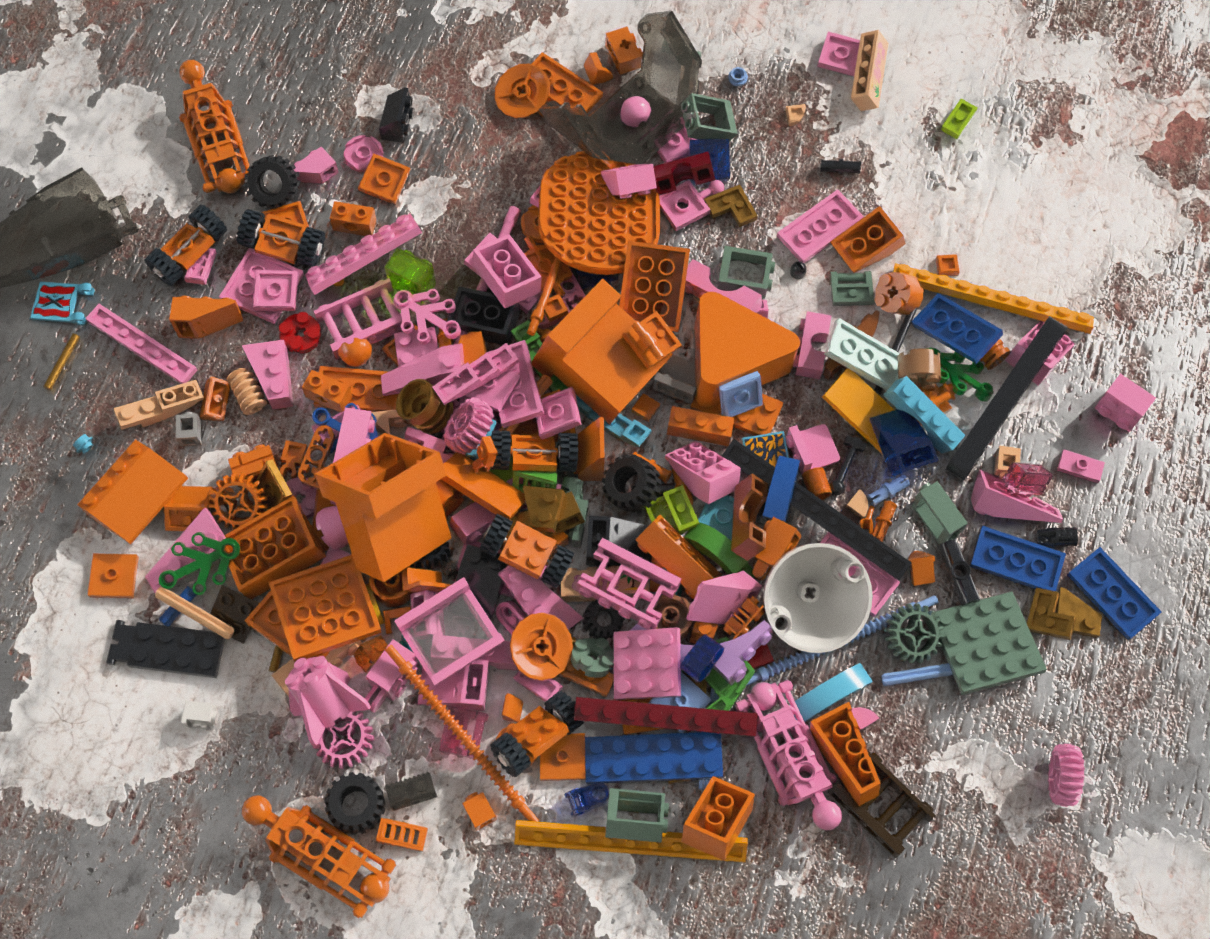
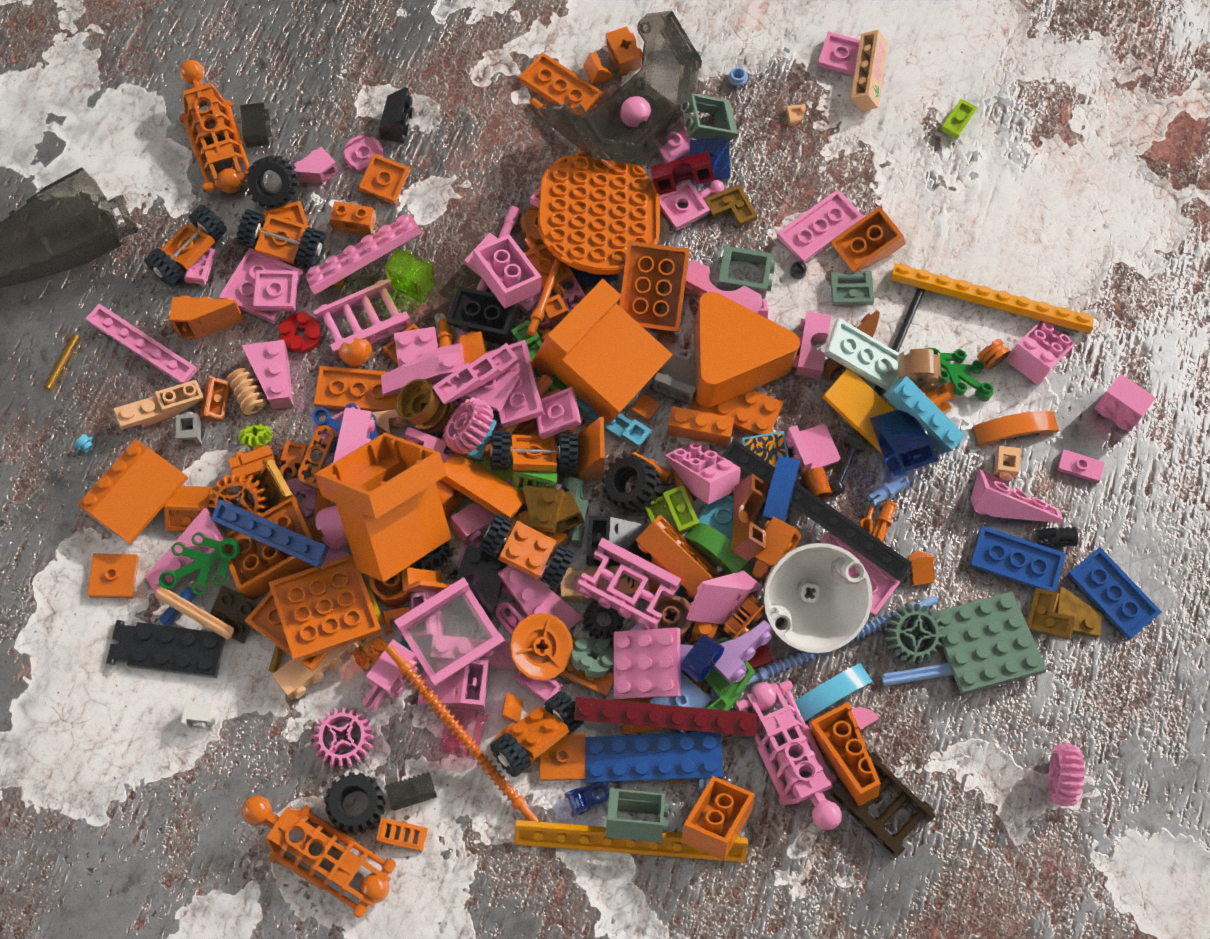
medium azure flag [30,282,95,326] -> none
bright pink brick [285,656,371,746] -> none
orange brick [302,370,353,413] -> none
bright pink plant [393,289,461,345] -> none
orange brick [462,792,497,831] -> none
orange plate [472,436,497,473] -> none
orange piece [495,63,550,118] -> none
bright pink slope [601,164,657,199] -> none
orange plate [622,311,682,370] -> none
light blue tile [719,371,763,417] -> none
black pin [820,159,861,175] -> none
light nougat tile [846,489,868,519] -> none
orange brick [874,272,924,315] -> none
blue plate [911,293,1004,364] -> none
sand green window [912,481,968,545] -> none
orange tile [935,254,960,276] -> none
black piece [938,540,980,606] -> none
black beam [945,316,1068,481] -> none
clear pink brick [1001,462,1053,497] -> none
none -> blue plate [211,499,330,568]
none -> lime gear [238,424,273,447]
none -> clear smoke brick [240,102,273,148]
none -> orange slope [972,411,1059,447]

